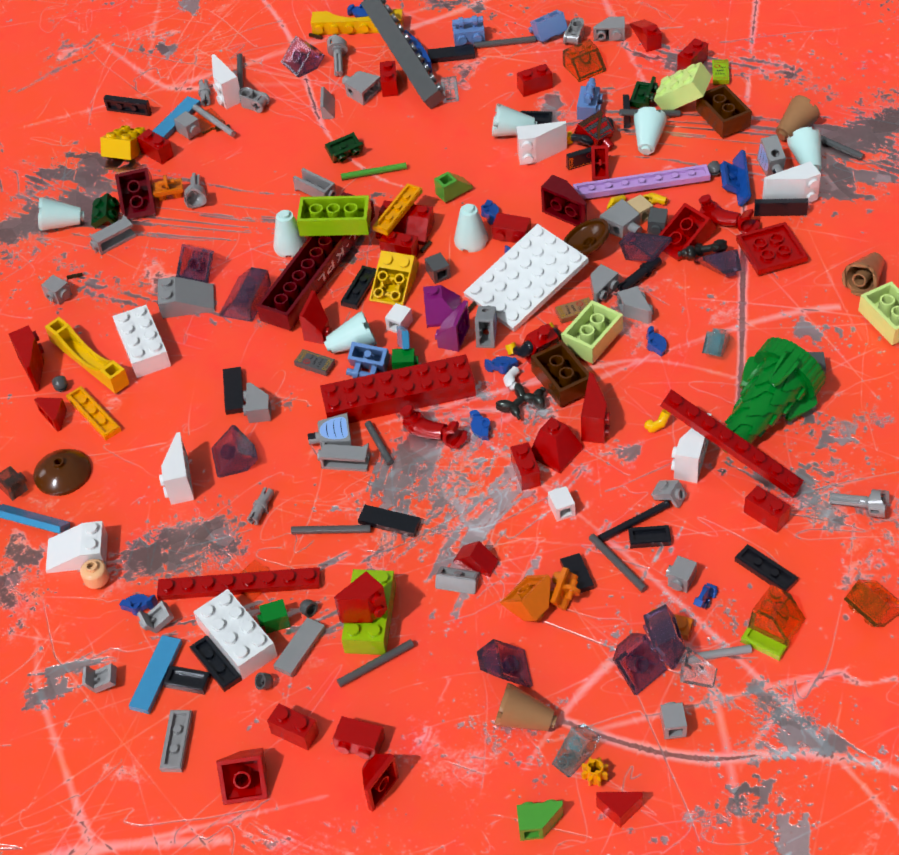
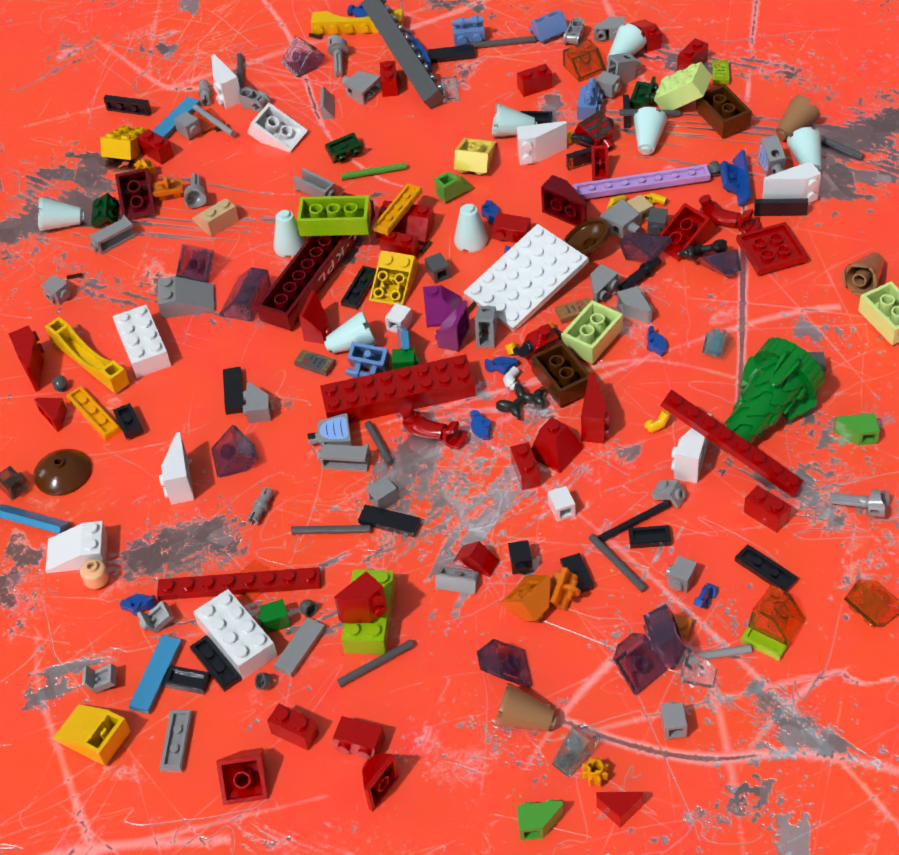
none -> yellow slope [53,704,131,766]
none -> black plate [113,403,144,440]
none -> light orange gear [134,159,154,175]
none -> tan slope [192,198,239,237]
none -> white slope [247,102,308,152]
none -> light grey brick [366,476,399,509]
none -> light yellow slope [454,138,496,175]
none -> black brick [508,540,533,575]
none -> light grey brick [595,71,621,98]
none -> light grey torso [606,53,642,86]
none -> light aqua cone [607,24,647,61]
none -> bright green slope [833,413,880,446]

